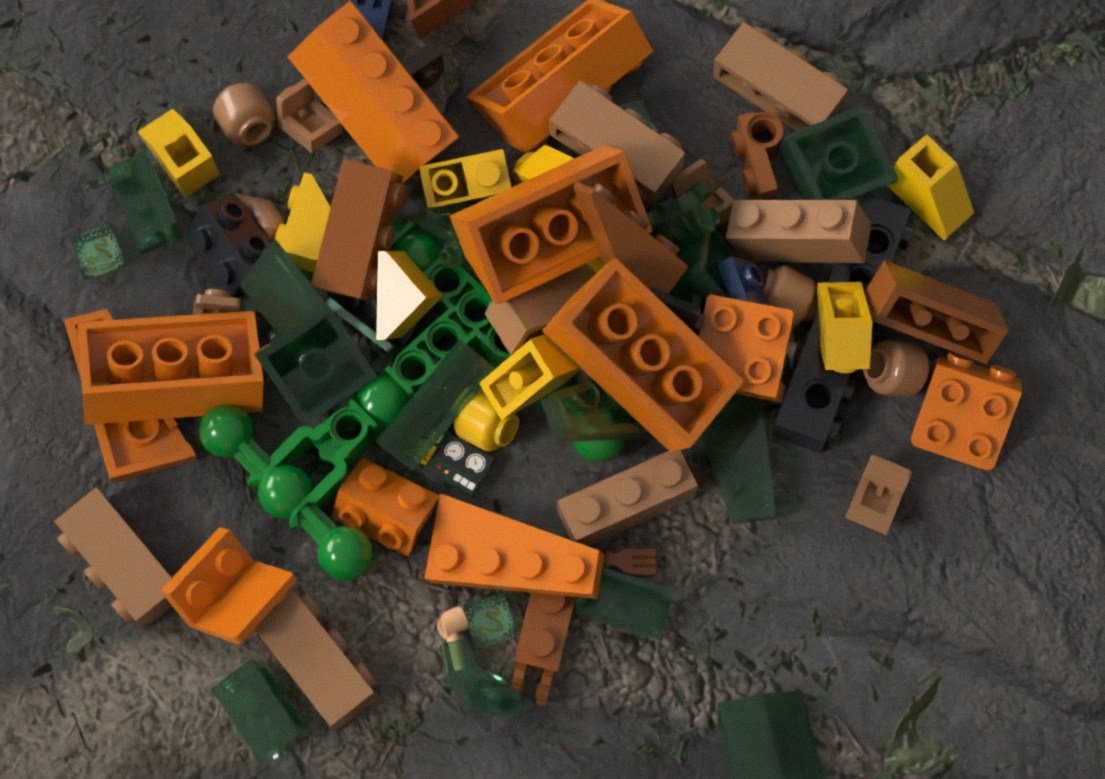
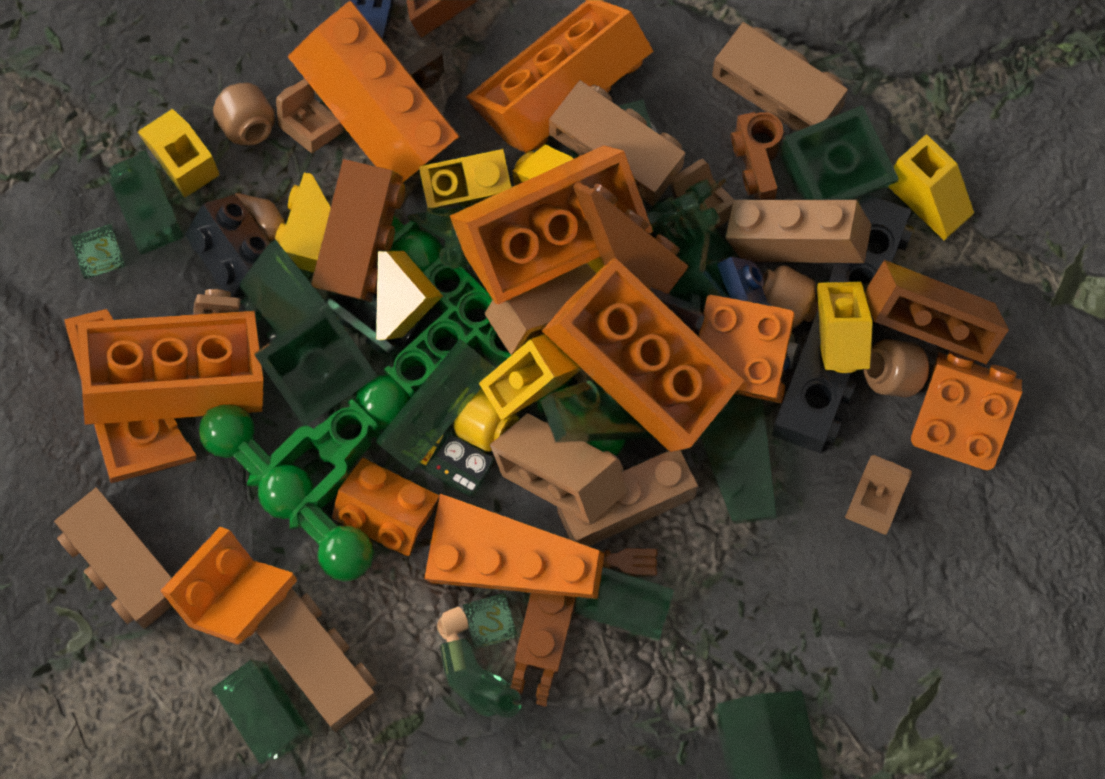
none -> medium nougat brick [490,413,628,524]

